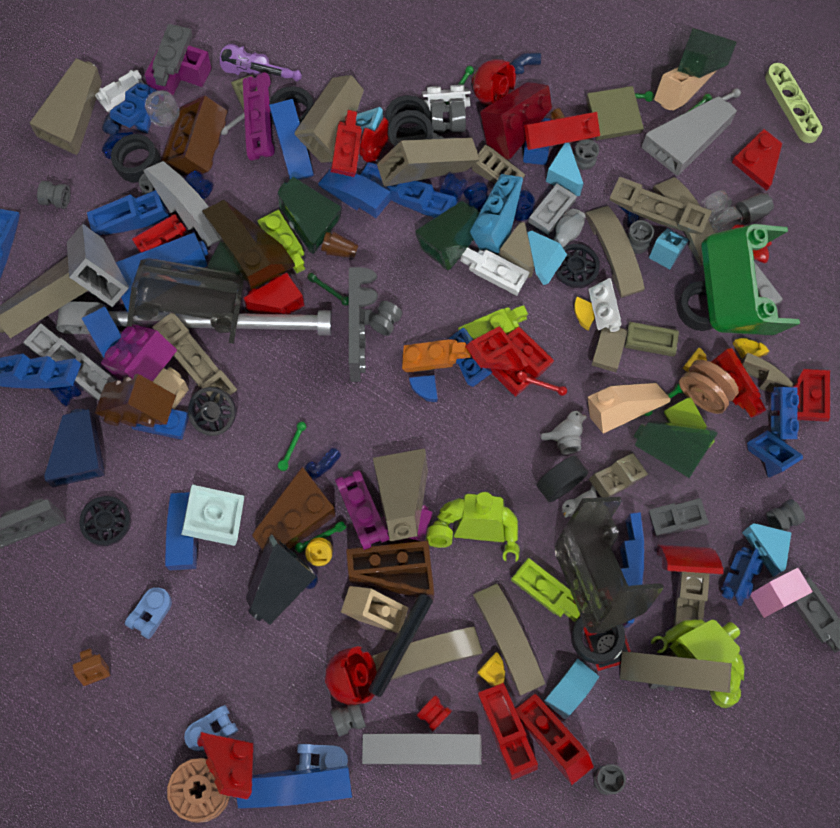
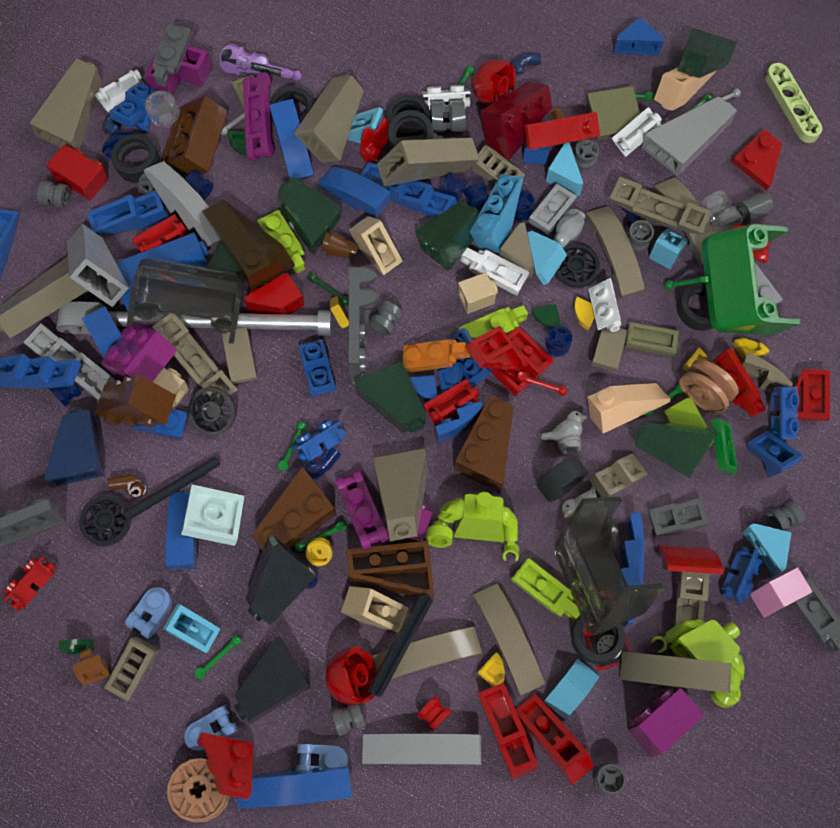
red hinge [330,110,362,177] -> none
none -> red hinge [3,556,56,611]
none -> red brick [46,144,108,201]
none -> dark green tile [59,639,95,656]
none -> dark tan slope [104,637,160,702]
none -> reddish brown arm [108,474,146,498]
none -> black bar [123,457,220,521]
none -> medium azure slope [163,604,220,653]
none -> green hinge [195,635,242,679]
none -> dark tan slope [222,327,257,384]
none -> dark green tile [227,130,247,156]
none -> black slope [234,636,310,723]
none -> blue hinge [290,419,346,463]
none -> blue slope [298,339,336,397]
none -> yellow tile [330,295,349,328]
none -> tan slope [349,216,403,275]
none -> clear green slope [354,362,427,433]
none -> red hinge [423,379,479,426]
none -> blue slope [435,401,483,443]
none -> blue tile [437,362,463,393]
none -> reddish brown wedge [454,395,514,494]
none -> tan brick [457,272,498,314]
none -> dark green tile [531,304,562,330]
none -> clear blue wheel [545,326,573,357]
none -> white hinge [611,107,662,157]
none -> blue slope [613,17,664,55]
none -> magenta brick [628,688,705,757]
none -> green hinge [665,277,709,290]
none -> green tile [711,418,738,475]

